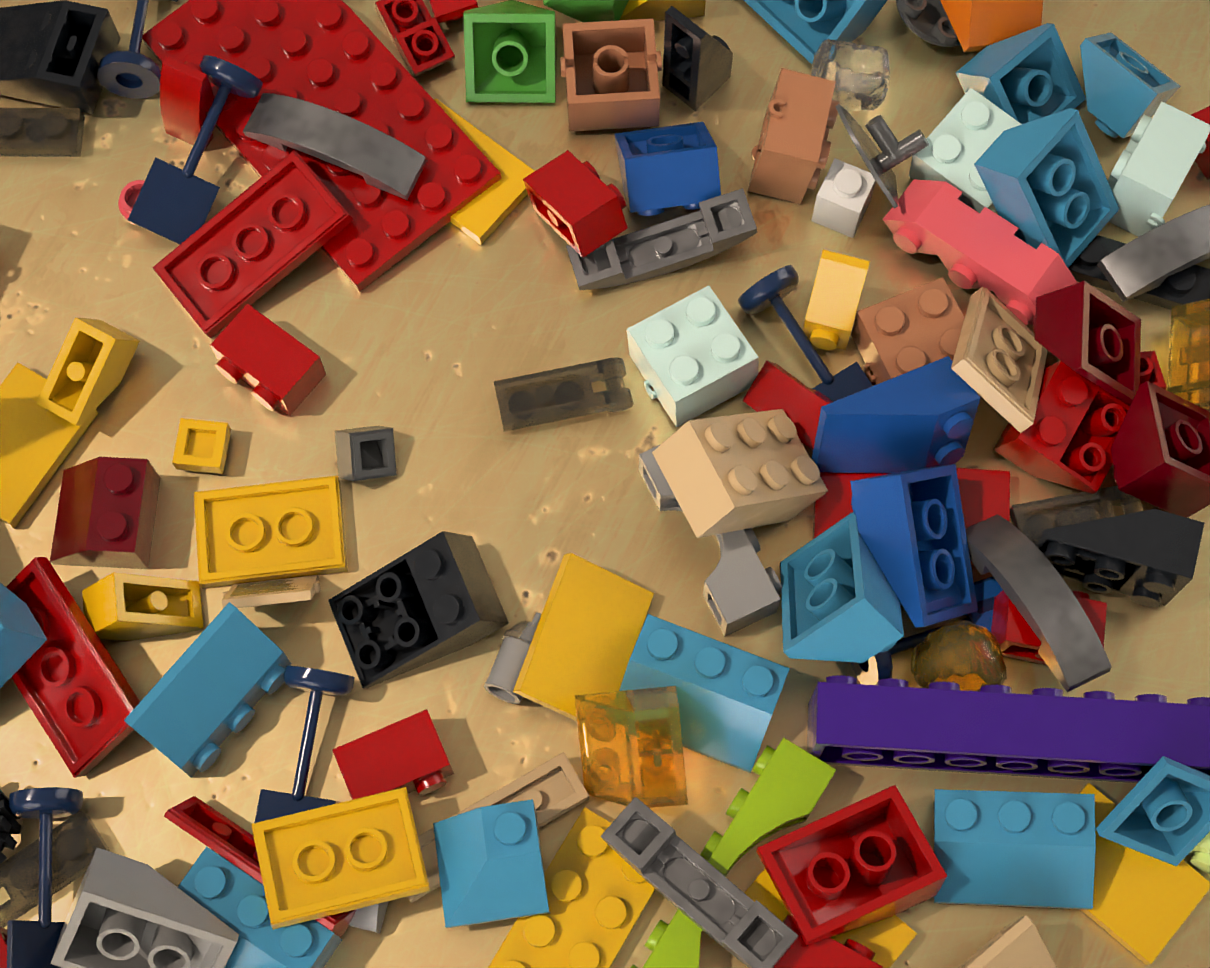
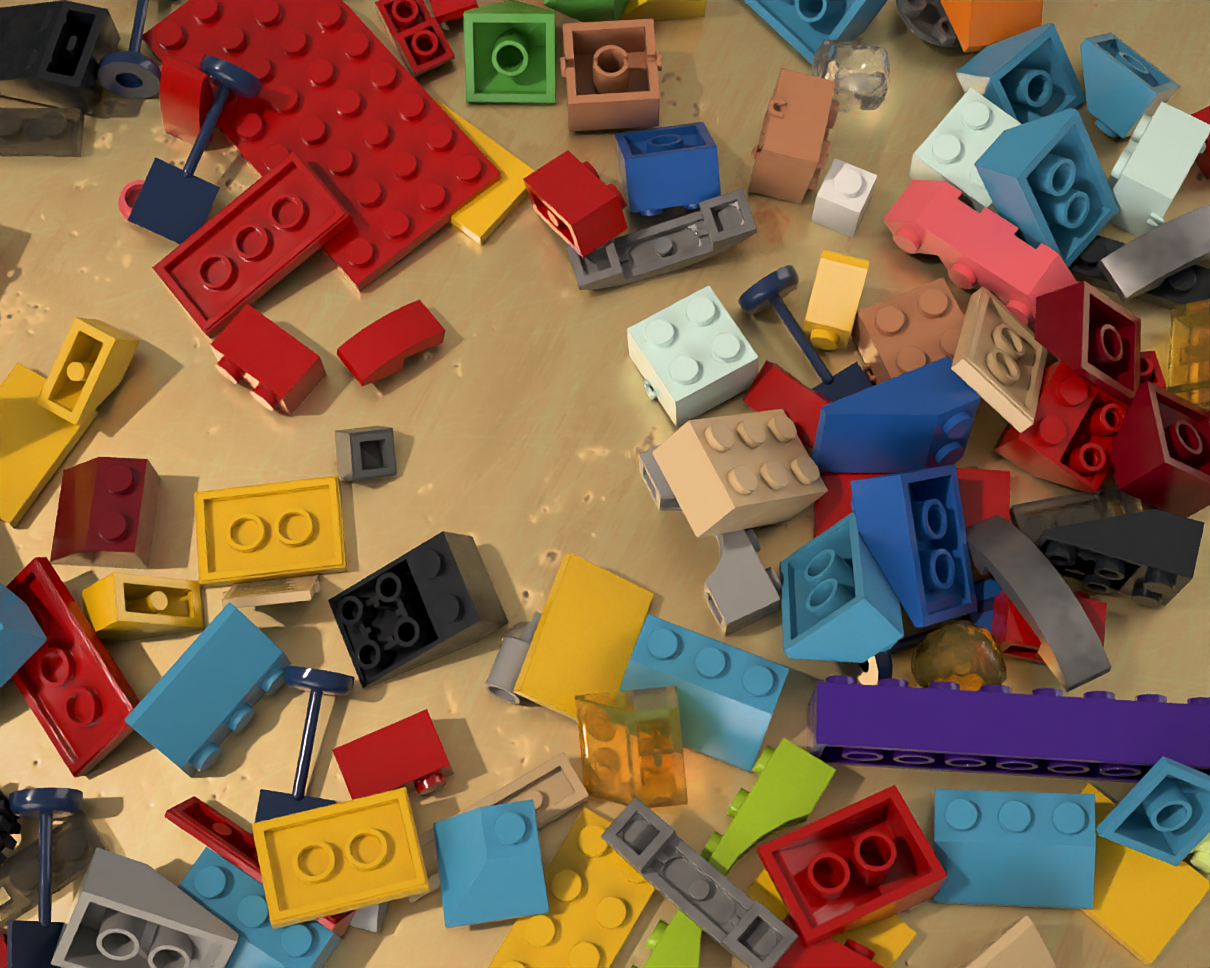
yellow plate [172,418,231,474] -> none
flat silver slope [243,93,427,200] -> none
clear smoke plate [494,357,634,432] -> none
black slope [662,6,733,111] -> none
dark grey shield [835,104,929,209] -> none
none -> red slope [337,299,446,387]

